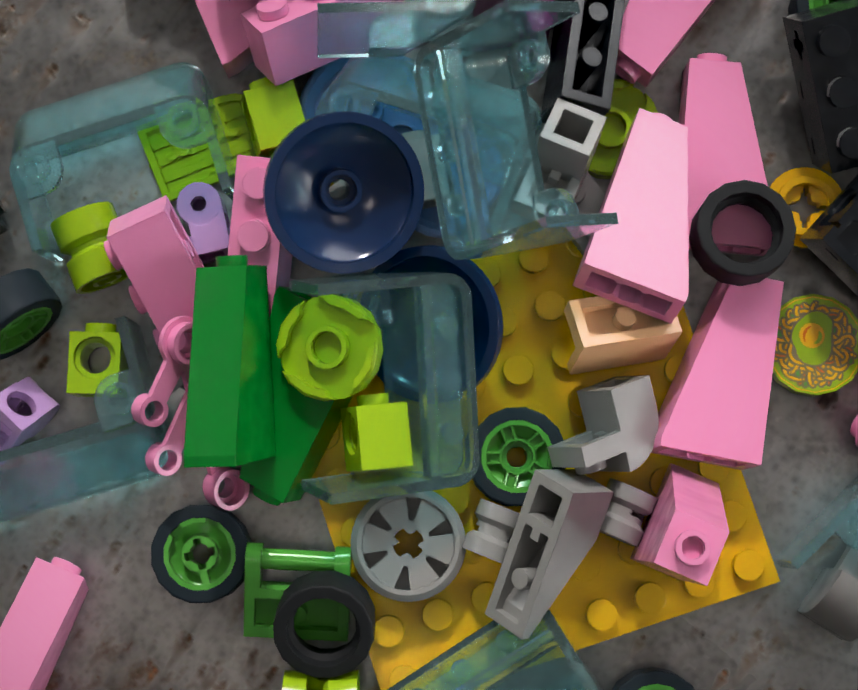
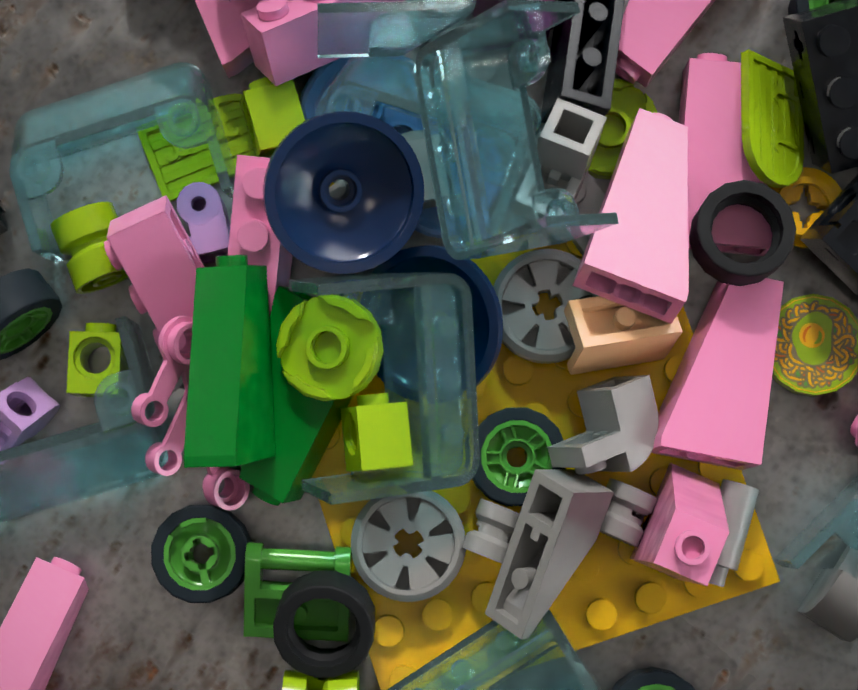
none -> light grey wheel [493,249,598,364]
none -> light grey cylinder [709,479,760,587]
none -> lime window [741,49,804,188]

